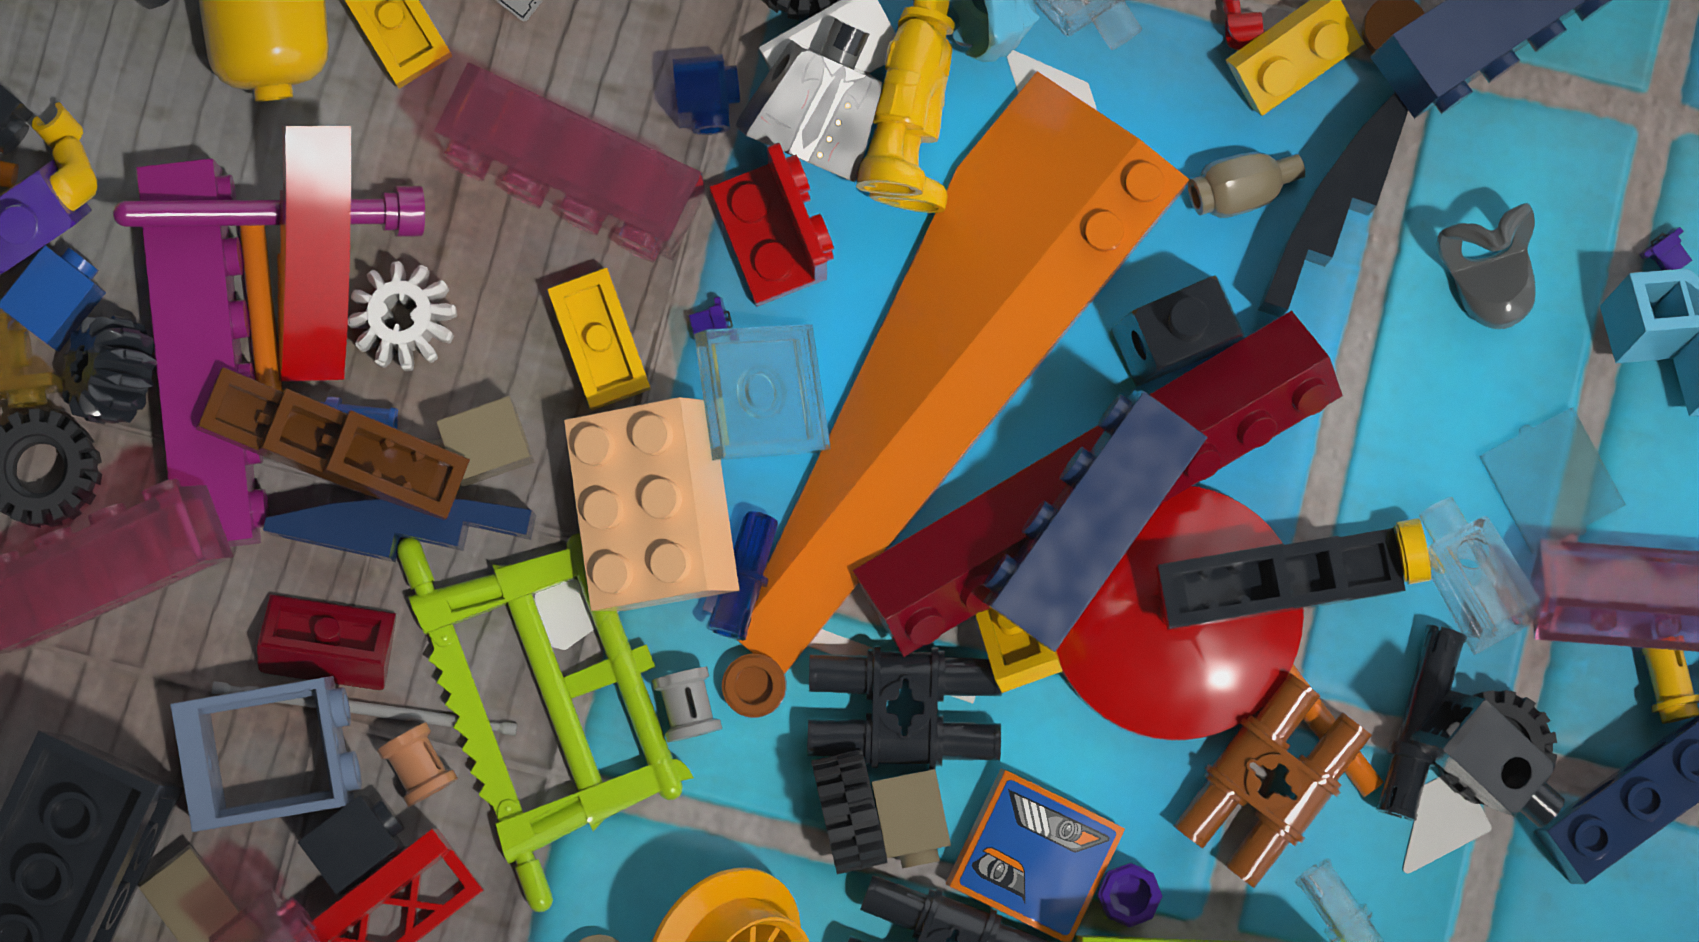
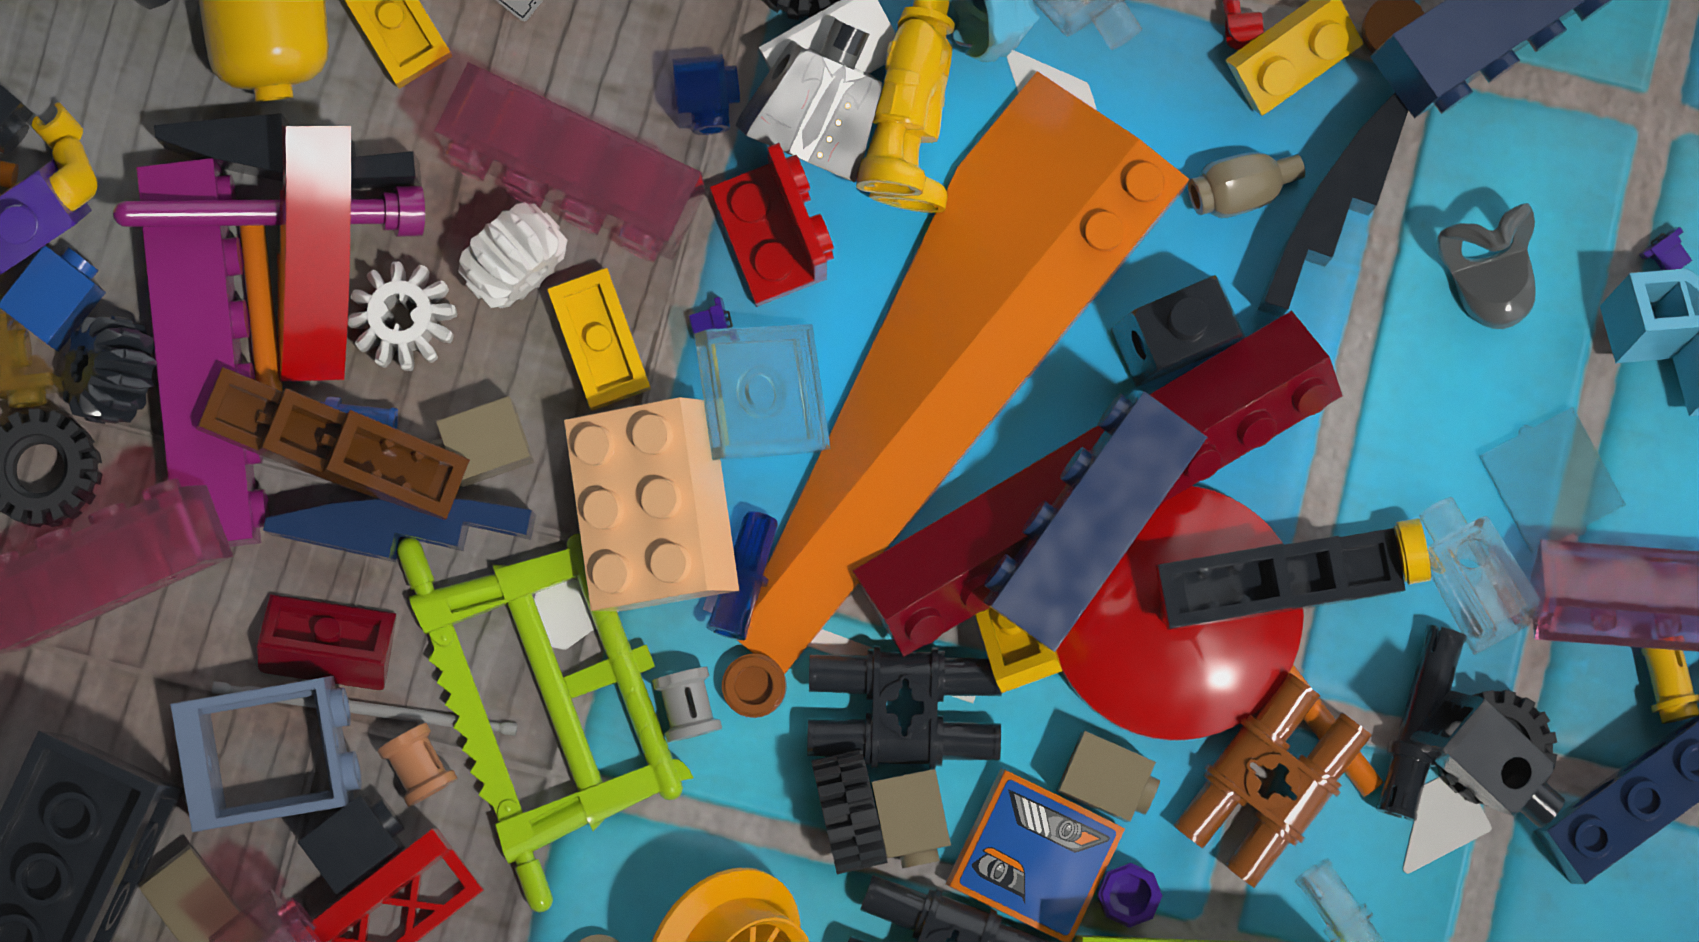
none -> black slope [154,113,422,189]
none -> white gear [458,202,568,308]
none -> dark tan brick [1056,731,1160,822]

